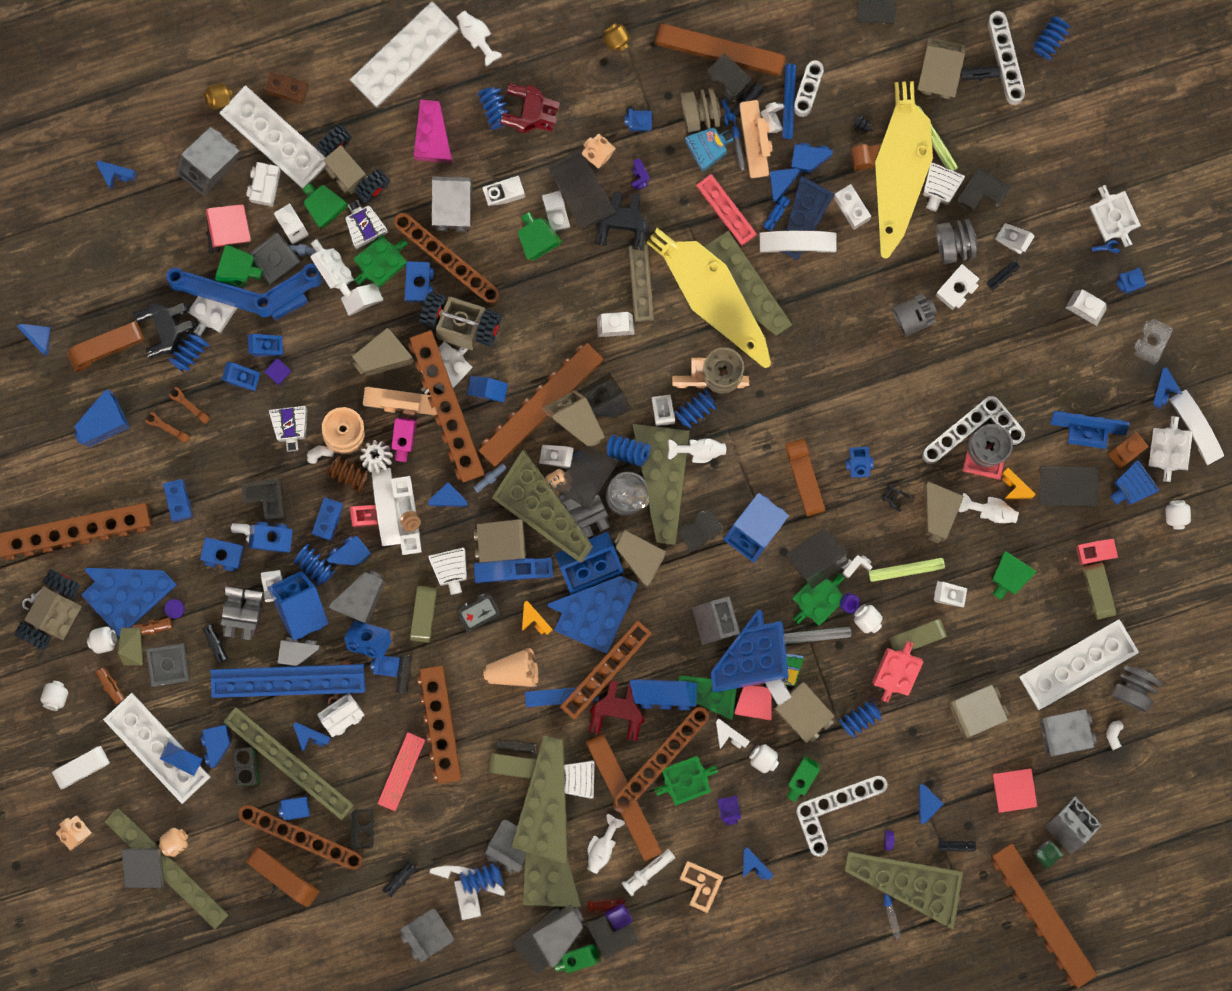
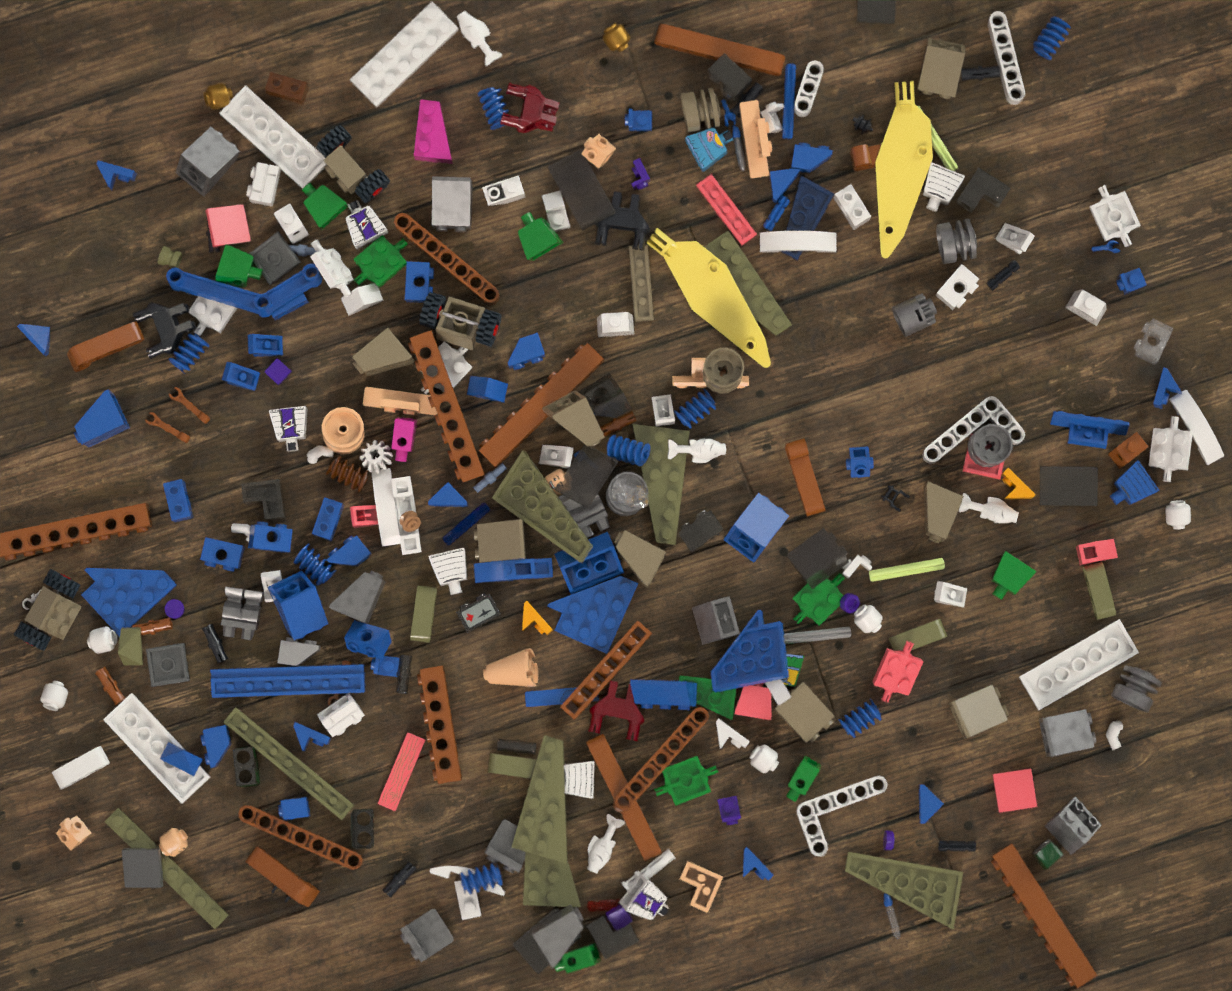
none -> olive wheel [158,246,183,268]
none -> clear blue axle [442,503,490,546]
none -> blue slope [508,333,546,370]
none -> reddish brown pin [600,411,637,438]
none -> white torso [619,873,669,920]

